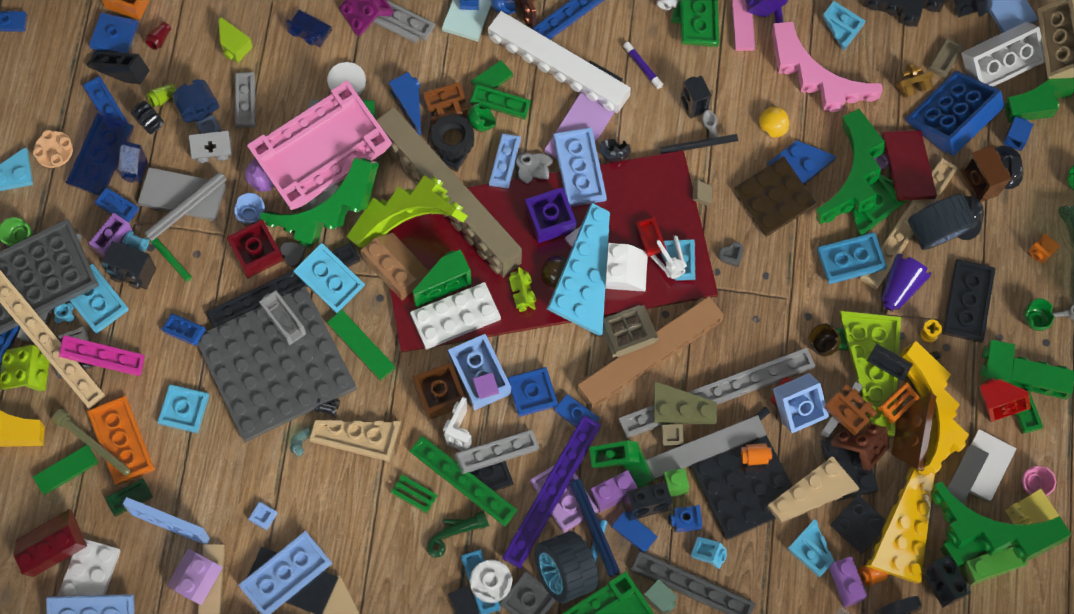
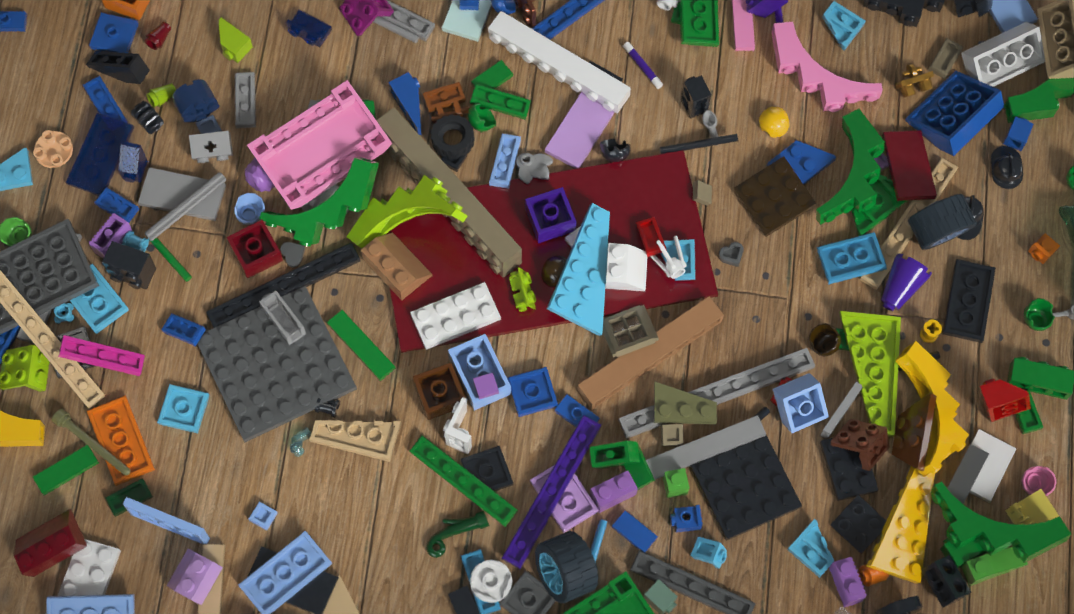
medium azure plate [293,243,365,314] -> none
white tile [327,62,366,96] -> none
green tile [391,475,438,514] -> none
green slope [413,250,471,308] -> none
light grey tile [455,430,539,474] -> none
light blue tile [553,127,607,207] -> none
dark blue axle [570,479,620,577] -> none
black brick [622,482,673,521] -> none
orange brick [741,443,772,466] -> none
tan wing [767,456,860,523] -> none
dark orange plate [824,384,878,436] -> none
black tile [867,344,913,381] -> none
orange tile [878,382,920,424] -> none
reddish brown brick [960,145,1011,202] -> none
green brick [979,340,1016,384] -> none

